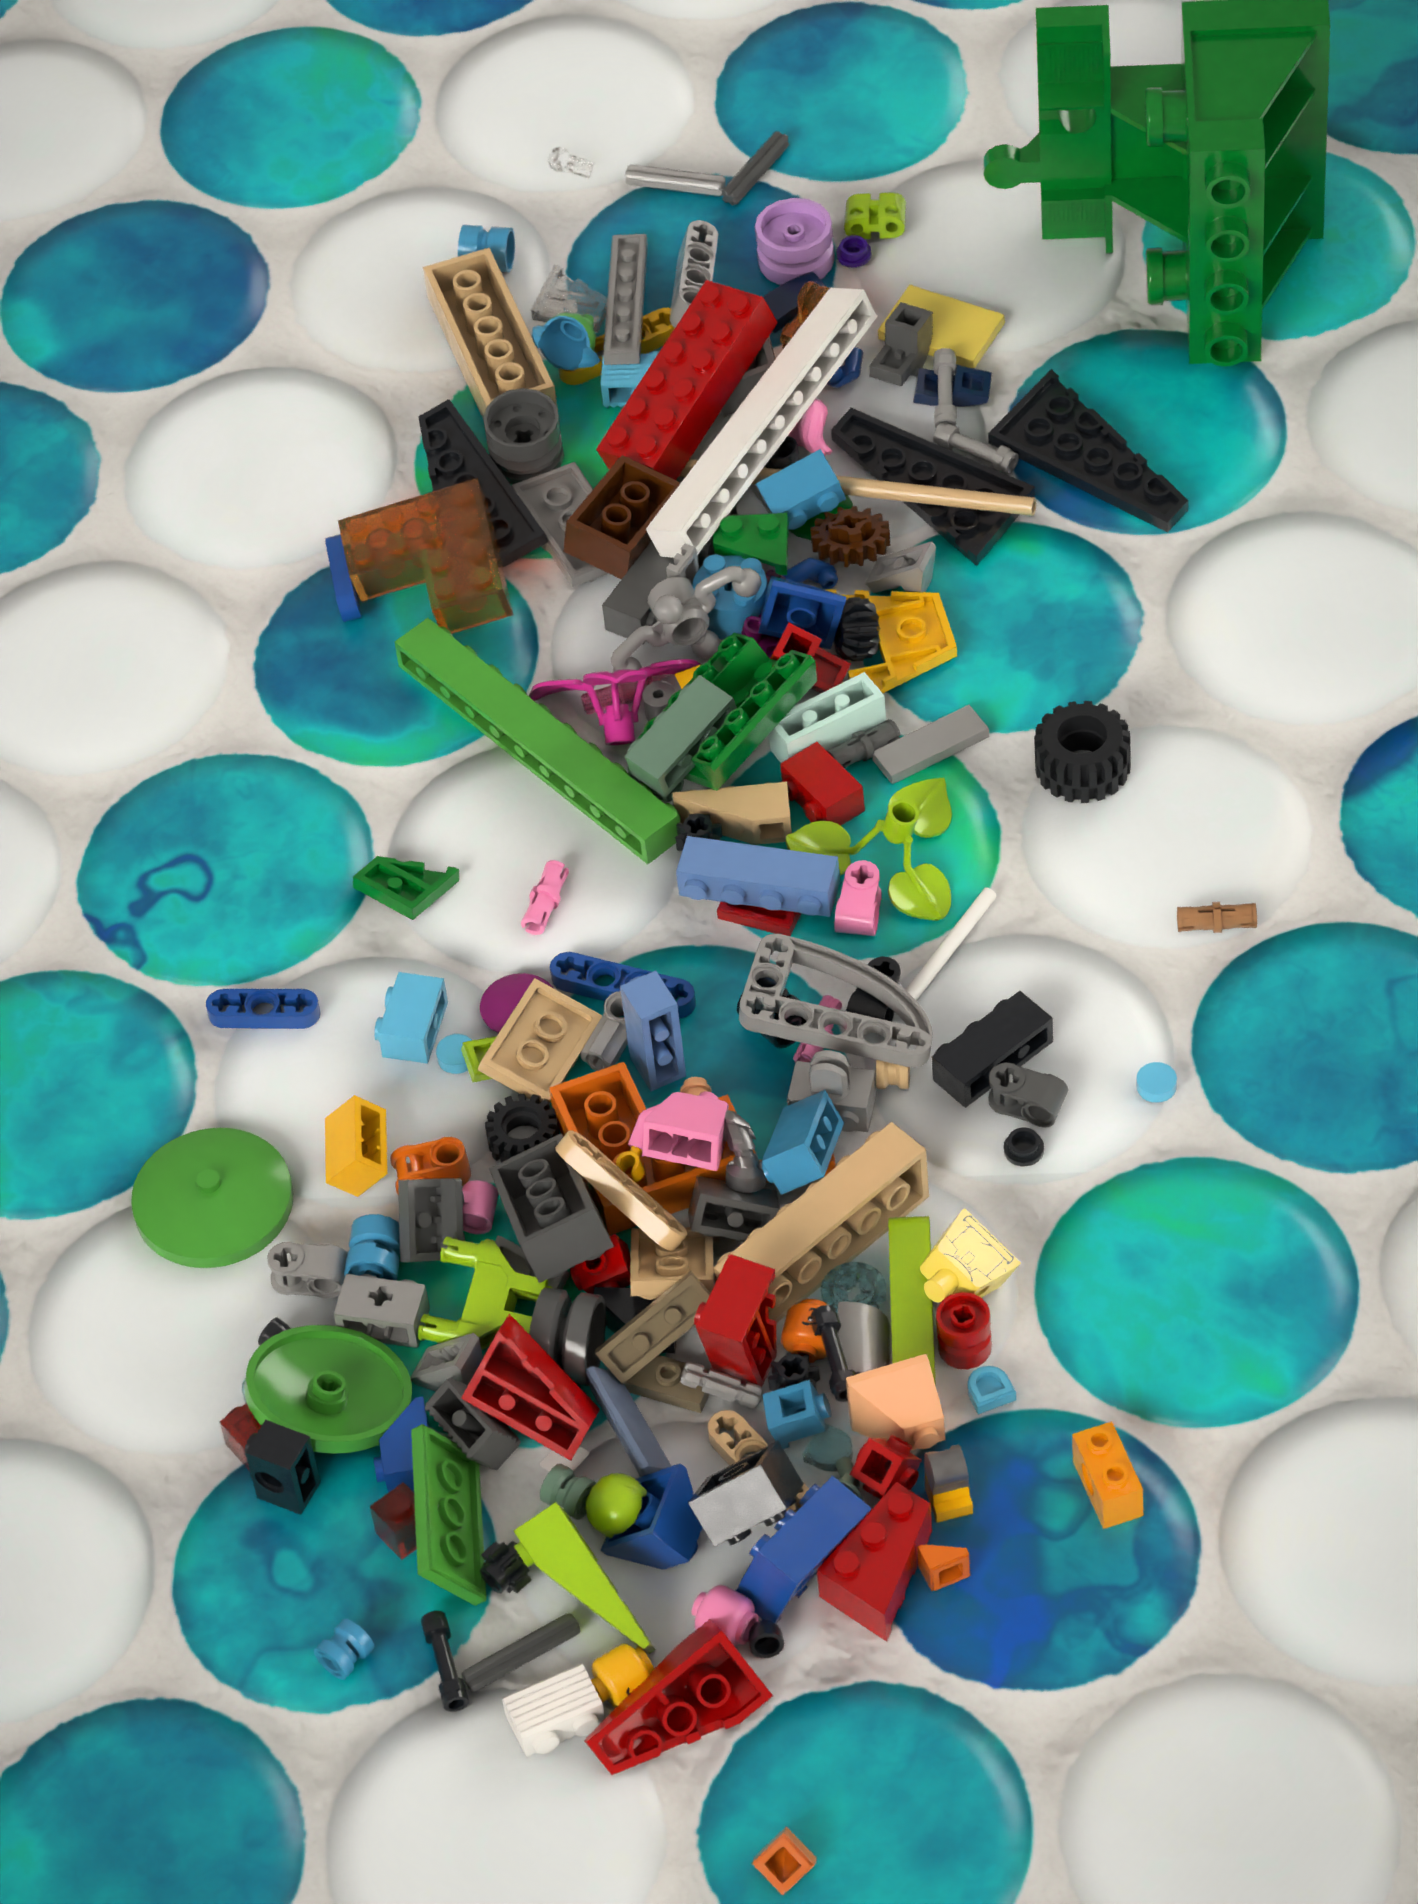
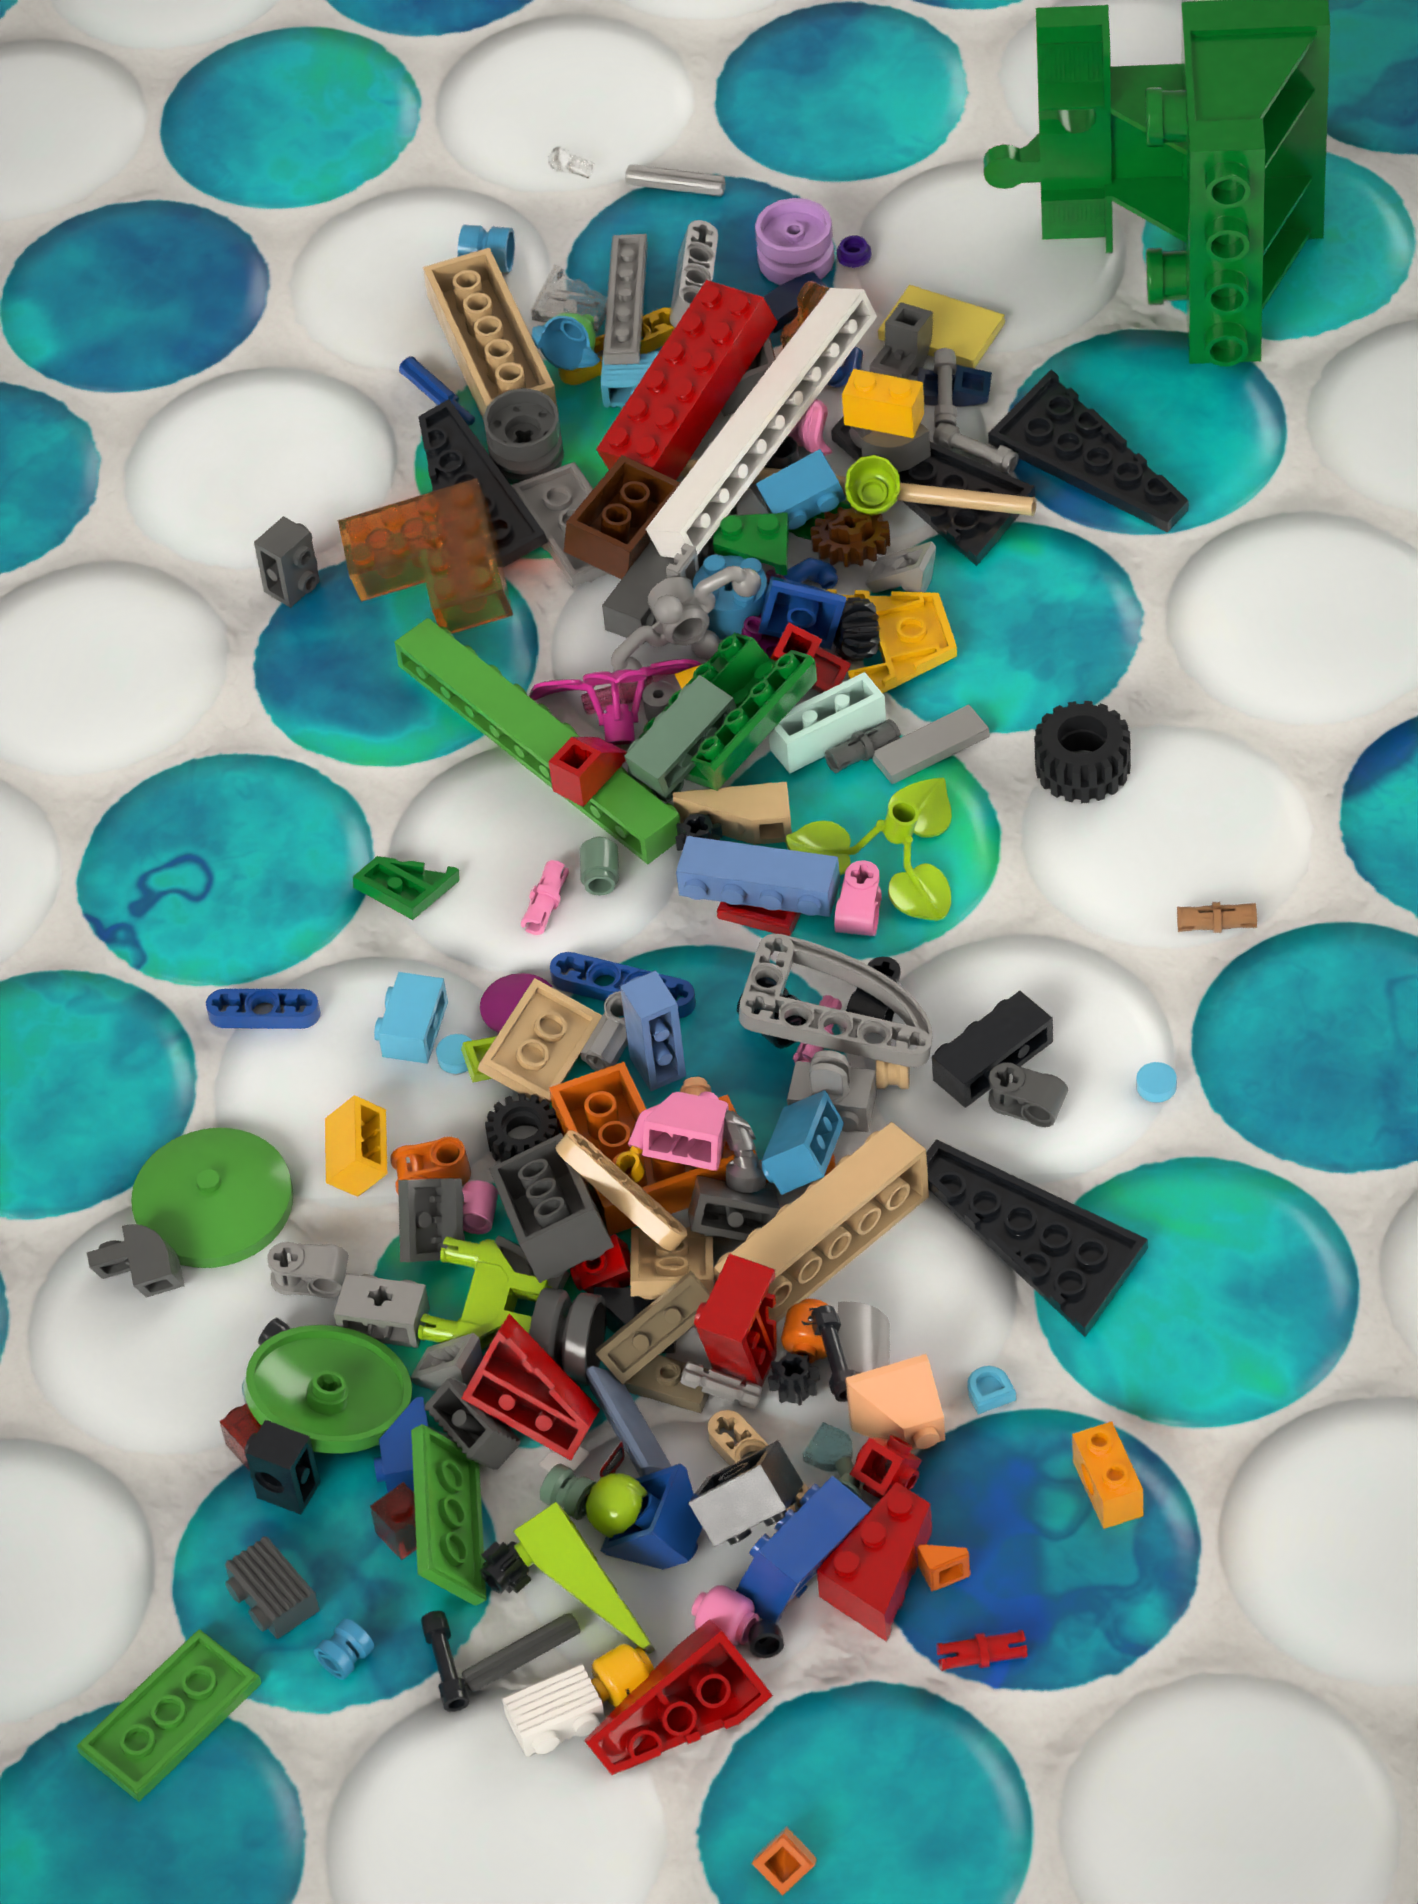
blue beam [325,533,362,622] -> none
dark azure wheel [344,1214,400,1281] -> none
dark grey axle [722,131,789,206] -> none
dark azure brick [762,1380,832,1449] -> none
red brick [780,742,865,826] -> none
clear light blue gear [821,1262,887,1313] -> none
lime piece [844,192,906,239] -> none
lime beam [888,1216,936,1385] -> none
white bar [905,888,997,1001] -> none
light yellow torso [920,1208,1021,1302] -> none
leg [924,1444,973,1523] -> none
red wheel [936,1292,992,1370] -> none
black plate [1004,1127,1044,1166] -> none
none -> bright green tile [76,1629,262,1802]
none -> dark grey brick [86,1224,184,1298]
none -> dark grey brick [225,1537,320,1639]
none -> dark grey brick [254,516,320,608]
none -> blue axle [399,356,475,426]
none -> red slope [548,737,627,807]
none -> sand green brick [580,837,619,896]
none -> sticker [599,1441,625,1478]
none -> yellow brick [842,369,924,438]
none -> lime hair [845,455,900,516]
none -> dark grey brick [849,423,930,472]
none -> black wing [926,1139,1148,1337]
none -> red pin [936,1630,1028,1671]

